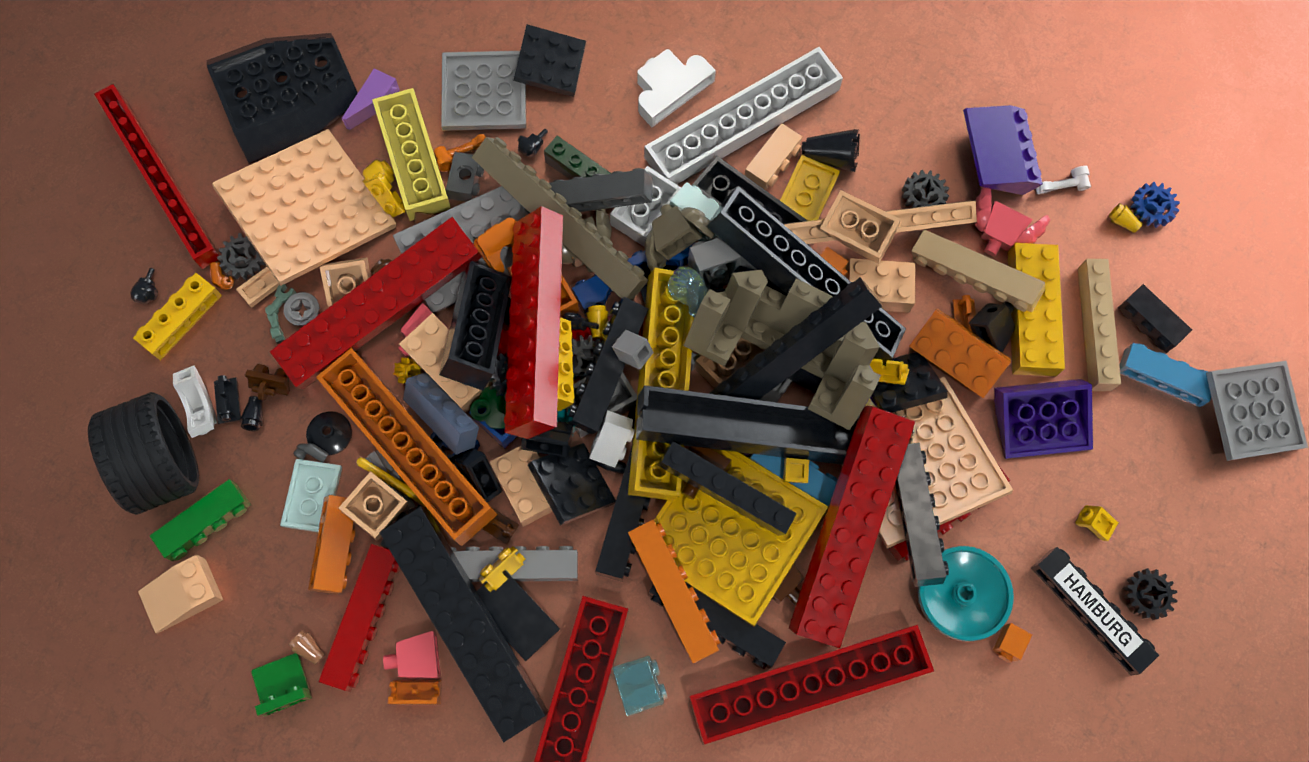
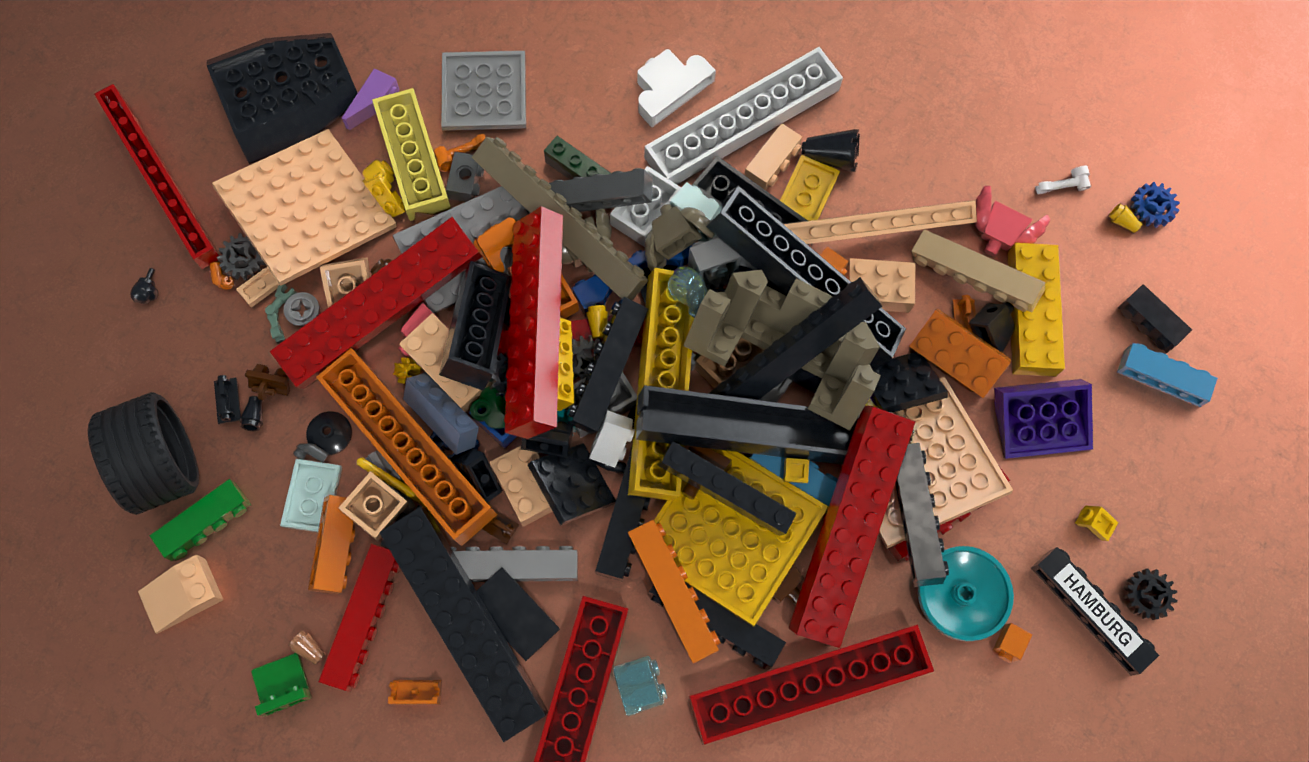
yellow brick [133,273,222,361] -> none
white arch [173,365,217,438] -> none
coral torso [383,631,441,679] -> none
yellow hinge [478,546,526,592] -> none
black plate [513,24,586,97] -> none
black piece [517,129,548,157] -> none
black piece [561,312,599,331] -> none
light grey brick [612,330,654,369] -> none
light nougat slope [820,190,901,264] -> none
yellow hinge [870,359,909,385] -> none
dark grey gear [902,170,949,208] -> none
dark purple slope [963,105,1043,195] -> none
tan brick [1078,259,1121,391] -> none
light grey plate [1206,361,1308,461] -> none

